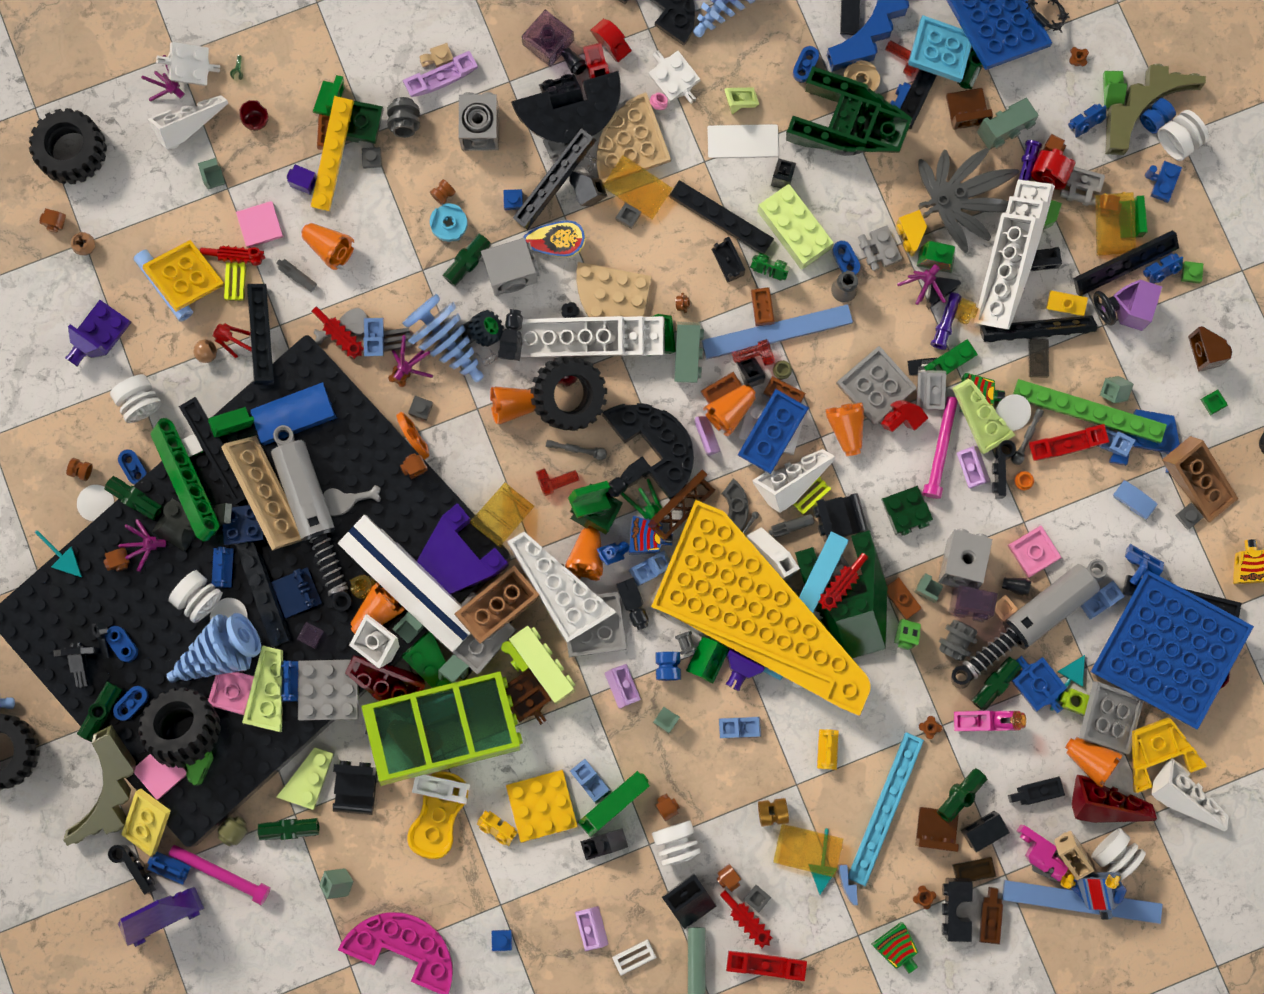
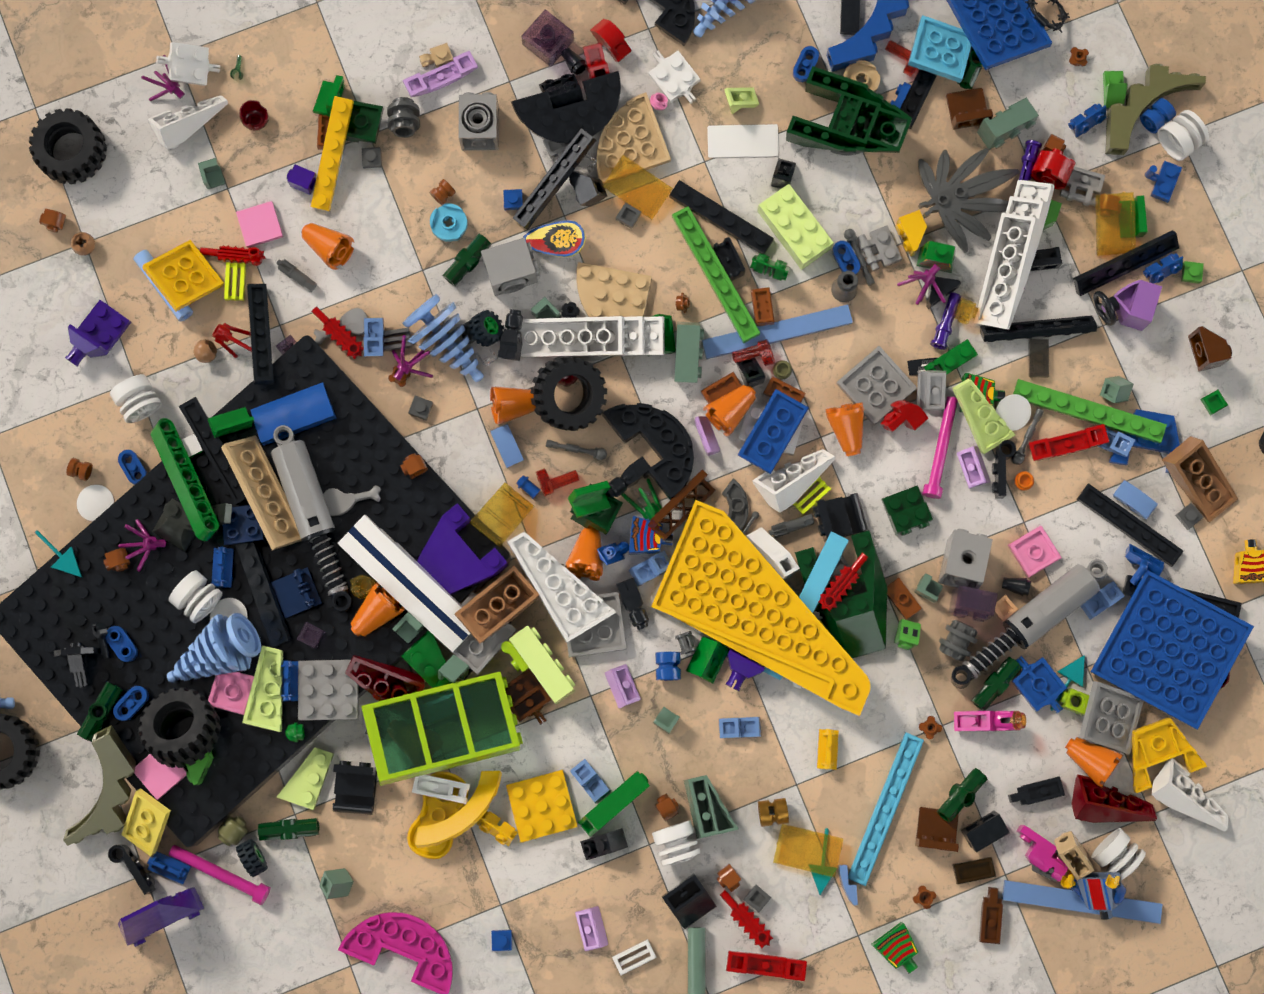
dark green piece [104,476,163,520] -> none
white slope [349,614,400,668] -> none
orange tile [396,412,429,460] -> none
black arch [941,878,973,942] -> none
yellow plate [1046,290,1088,316] -> none
none -> black wheel [236,838,268,877]
none -> plate [276,335,296,355]
none -> green plate [285,722,304,742]
none -> yellow tile [415,771,502,848]
none -> medium blue slope [490,424,524,468]
none -> blue pin [516,475,541,499]
none -> sand green panel [531,297,561,319]
none -> bright green plate [672,206,760,344]
none -> sand green wedge [683,775,739,839]
none -> dark grey piece [844,229,875,286]
none -> black tile [1076,483,1183,567]

